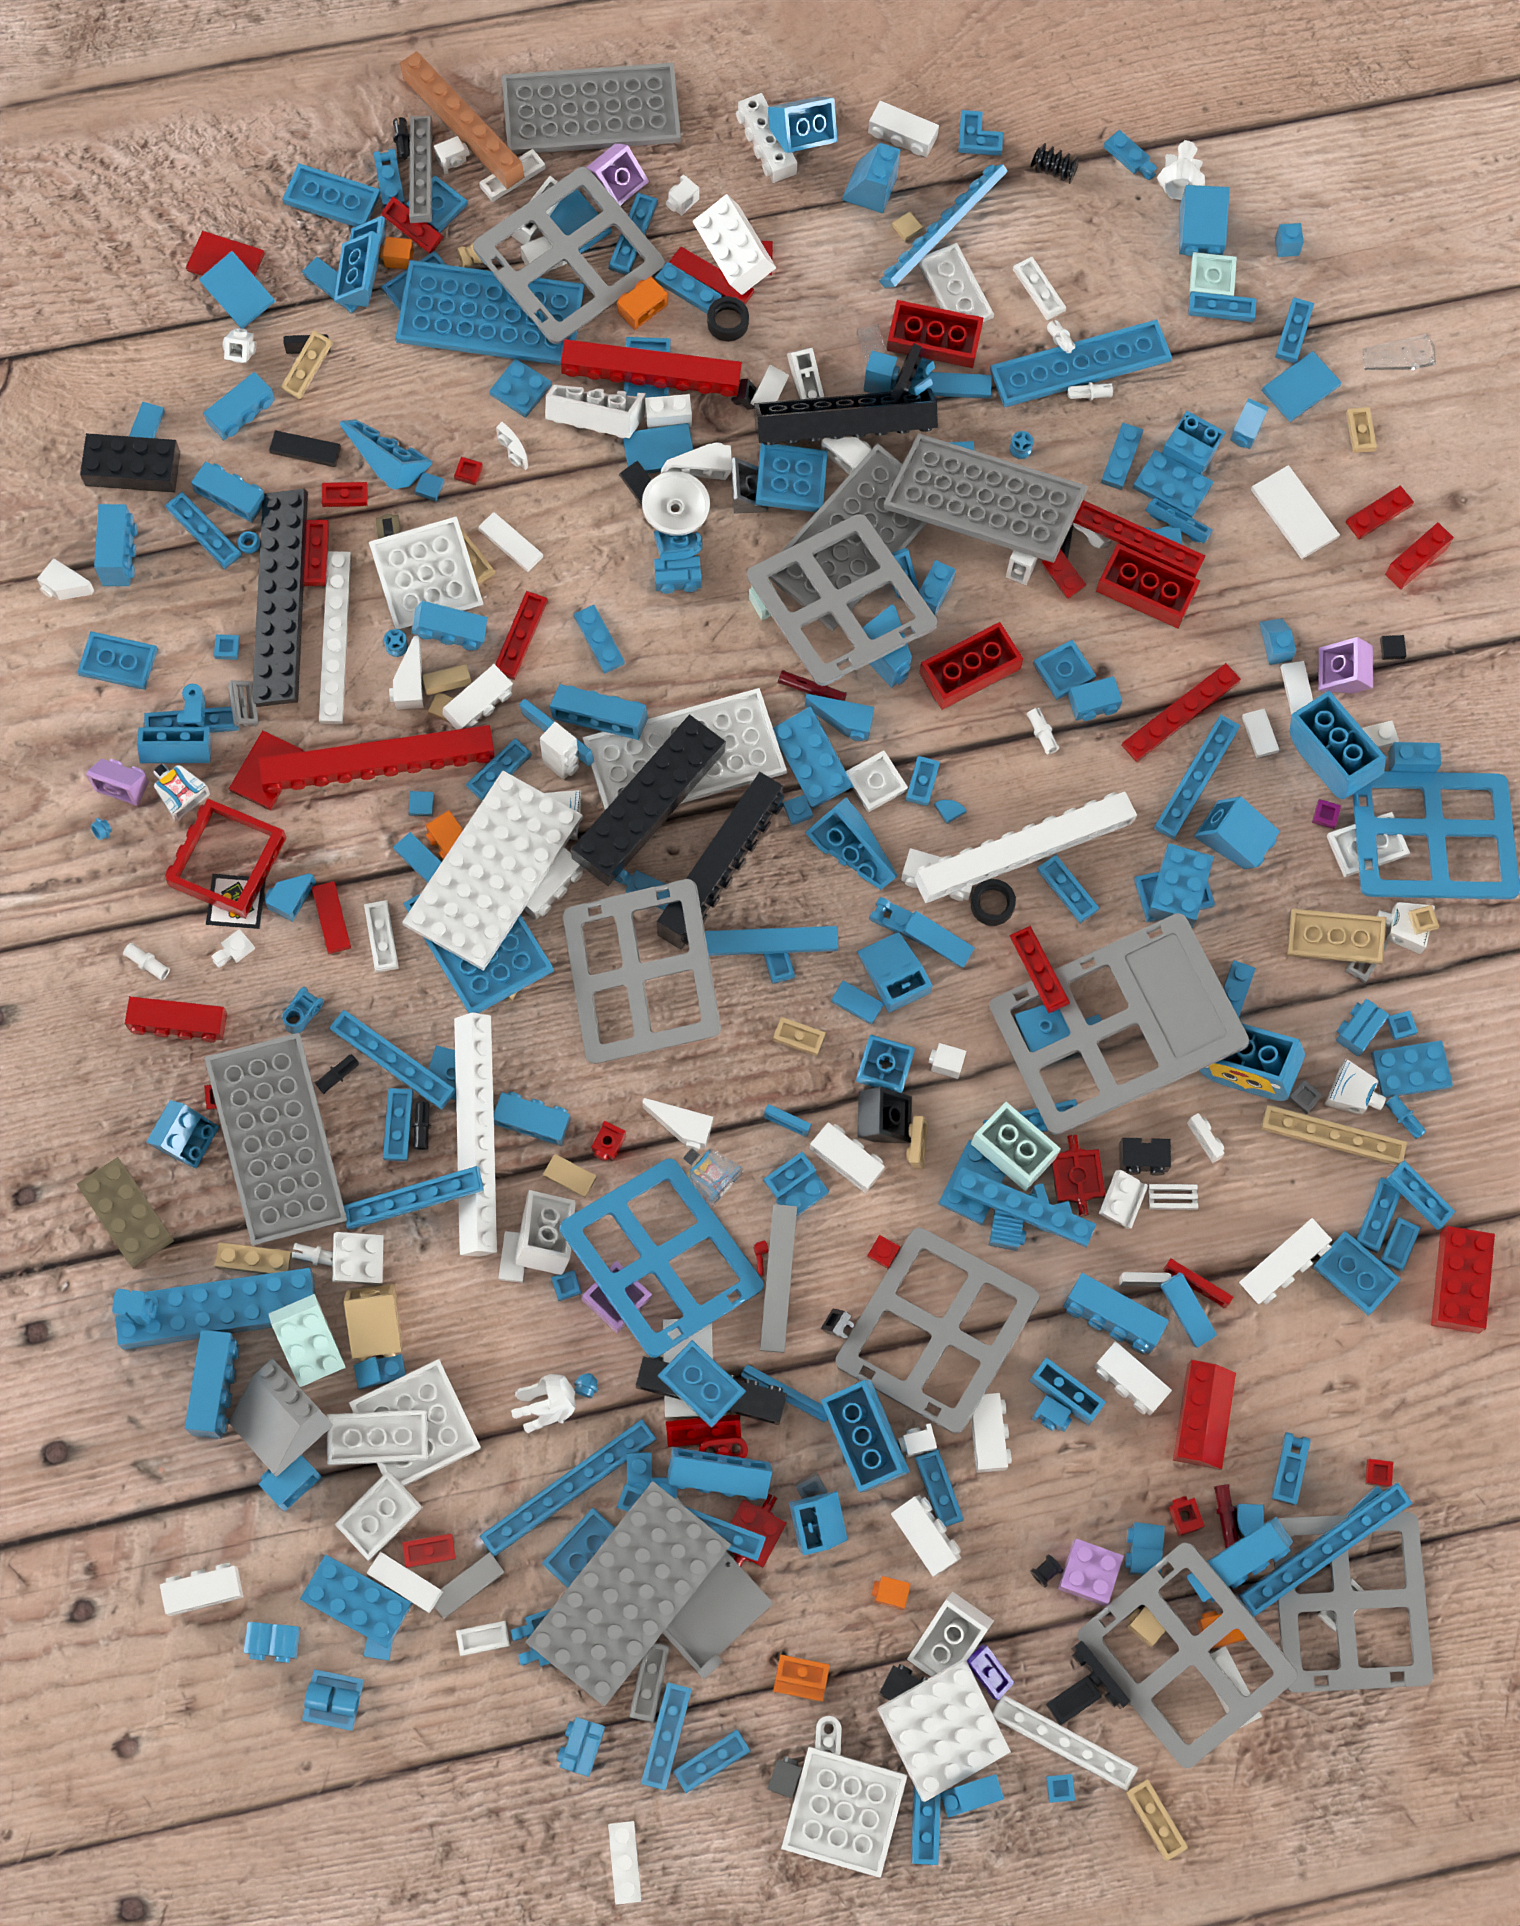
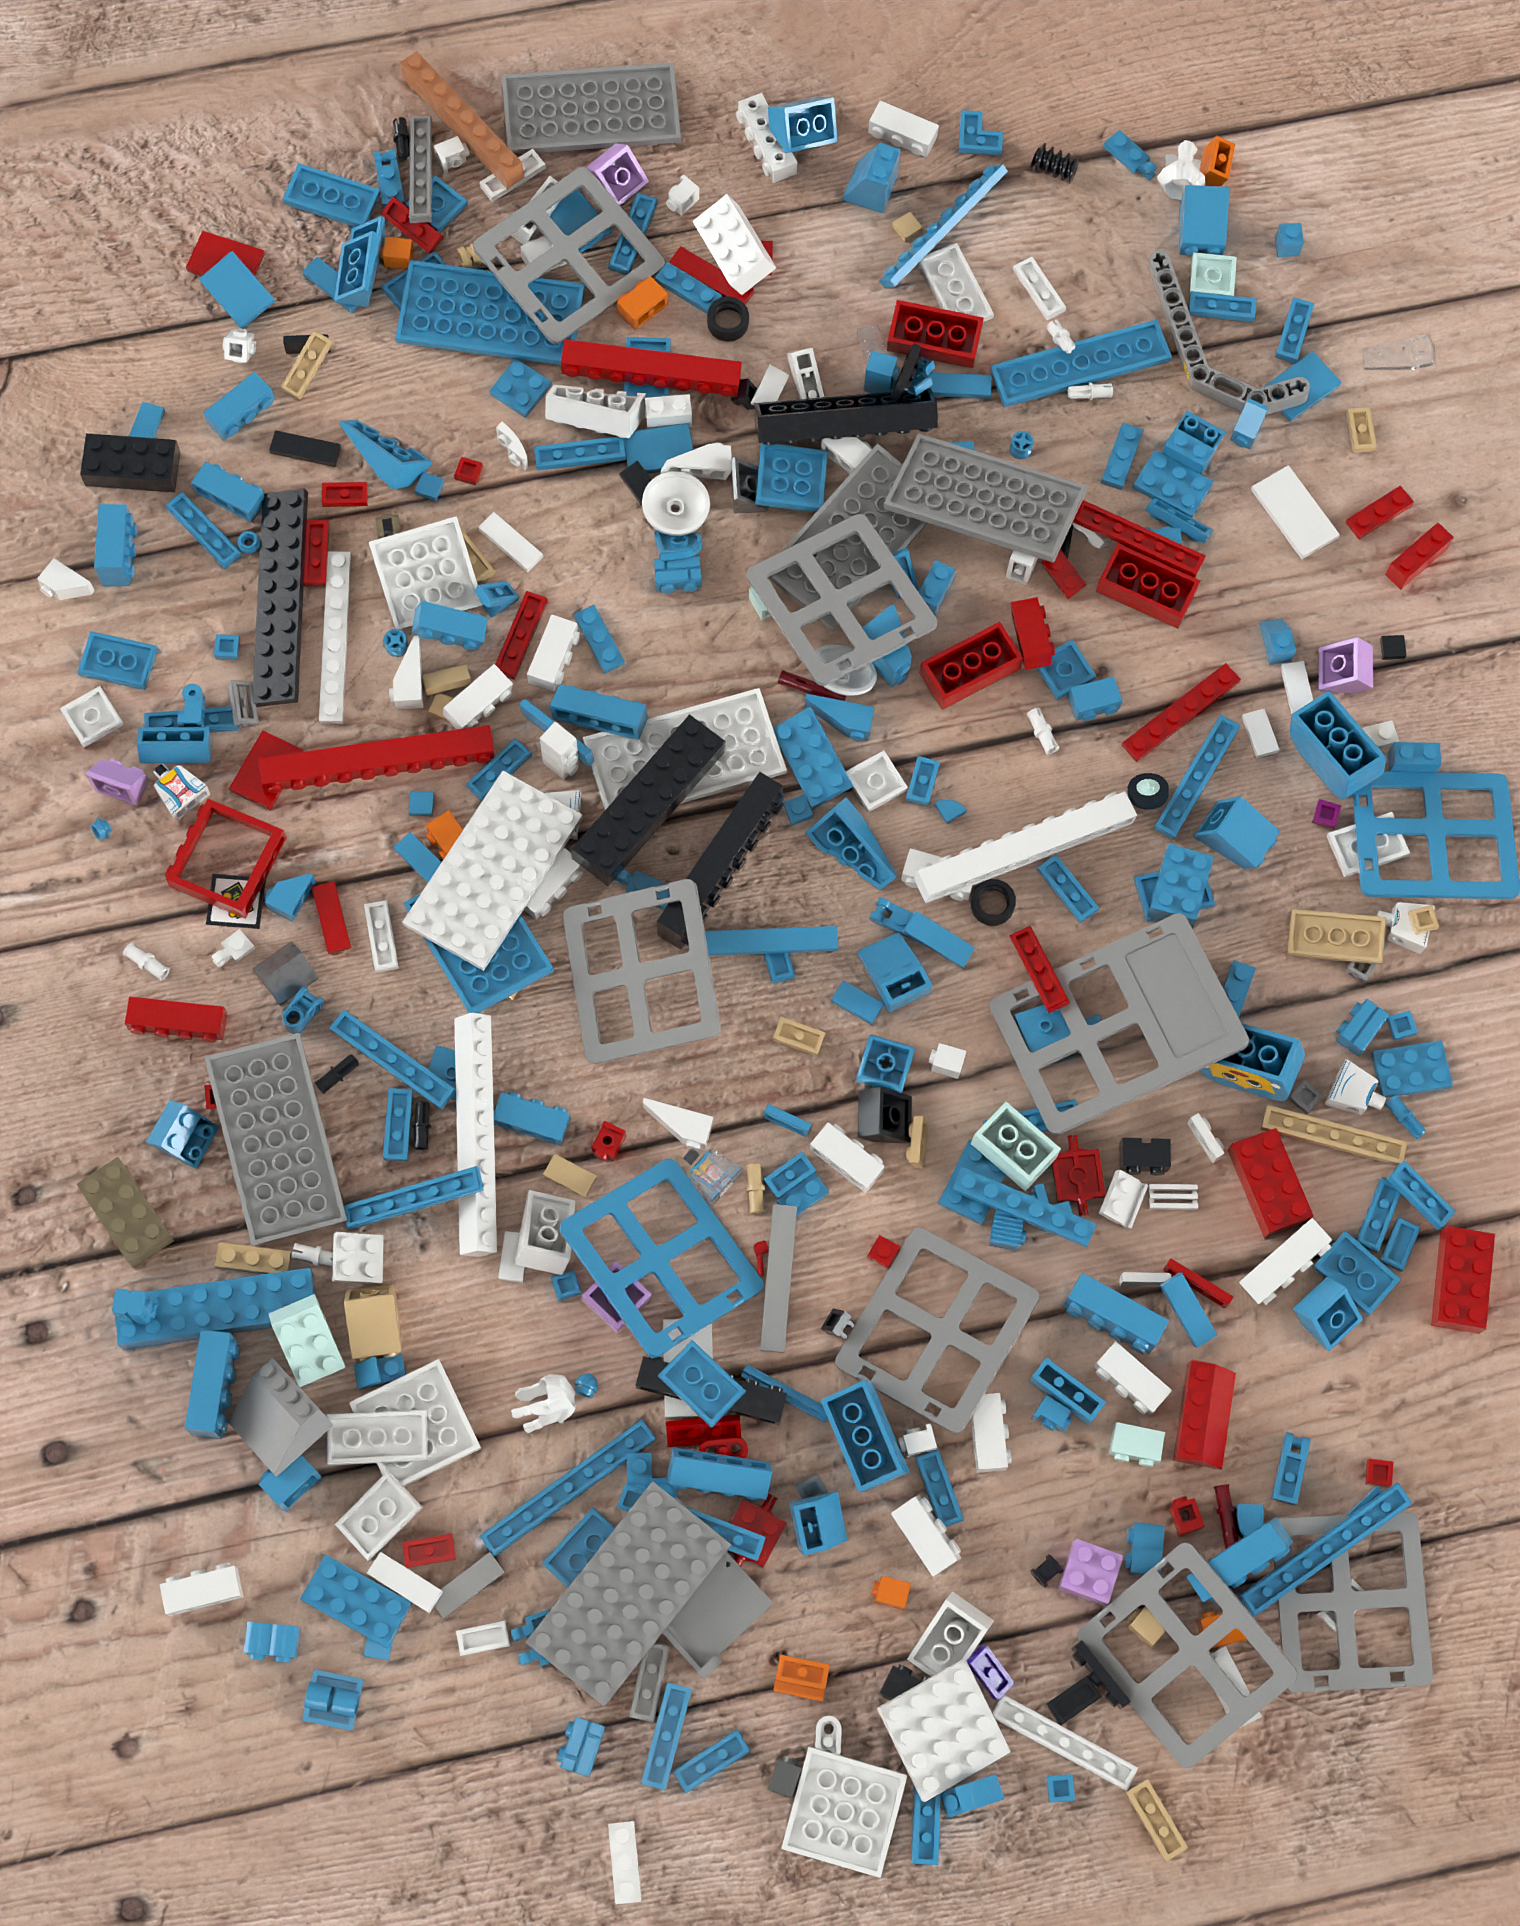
none -> white tile [60,686,124,748]
none -> flat silver slope [253,941,319,1005]
none -> dark azure slope [474,581,520,617]
none -> white brick [527,614,580,692]
none -> dark azure plate [534,437,626,471]
none -> tan pin [746,1164,765,1214]
none -> white dish [815,644,877,696]
none -> red brick [1011,597,1055,670]
none -> light aqua brick [1108,1422,1165,1467]
none -> black wheel [1127,773,1169,810]
none -> light grey beam [1149,250,1310,415]
none -> orange brick [1199,136,1235,187]
none -> red brick [1227,1128,1314,1239]
none -> dark azure slope [1293,1277,1363,1351]

